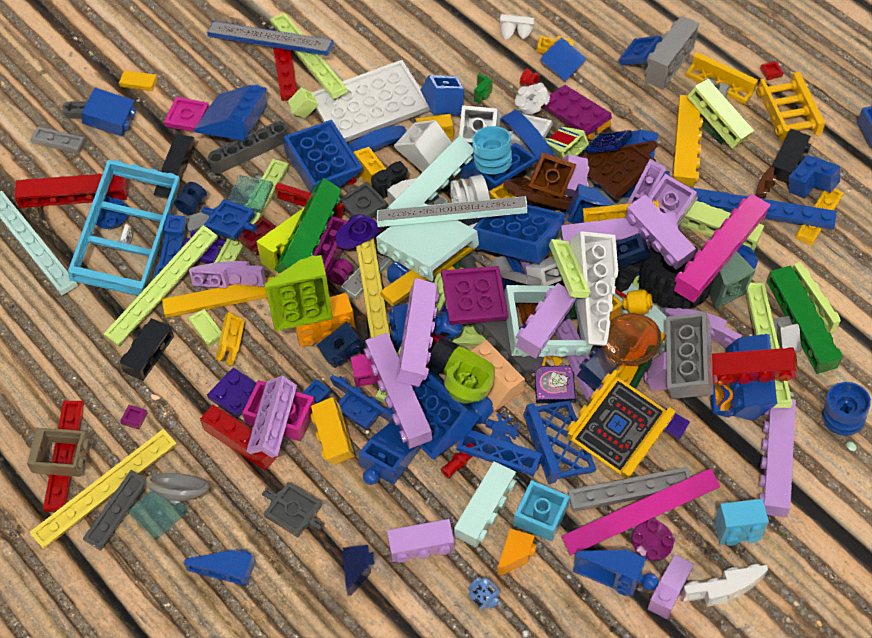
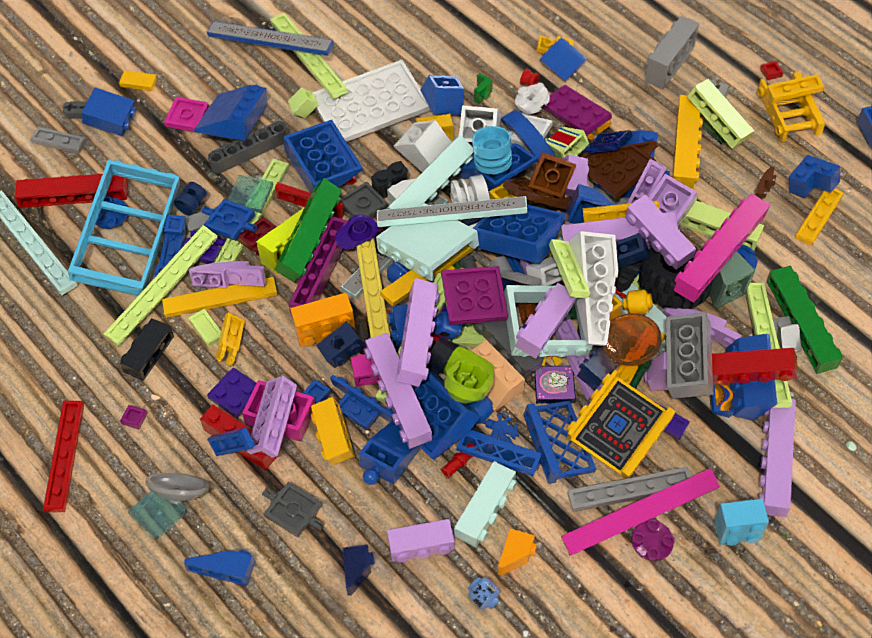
dark tan window [27,428,91,477] -> none
light yellow plate [30,429,177,550] -> none
dark grey tile [83,470,146,551] -> none
white slope [117,224,132,244] -> none
black slope [153,134,195,199] -> none
lime slope [265,255,333,331] -> none
red tile [273,48,297,101] -> none
magenta wheel [328,259,353,285] -> none
blue slope [349,125,407,153] -> none
yellow hinge [354,147,386,186] -> none
white tile [500,14,534,40] -> none
medium azure brick [514,480,570,542] -> none
blue slope [573,550,659,597] -> none
blue plate [618,36,663,65] -> none
lavender slope [648,555,694,619] -> none
white slope [681,564,768,607] -> none
yellow fence [685,52,758,105] -> none
blue plate [690,187,837,230] -> none
black brick [772,129,812,184] -> none
yellowish green plate [792,262,841,333] -> none
blue wheel [822,382,871,436] -> none
none -> blue tile [207,427,255,456]
none -> yellow plate [767,74,824,103]

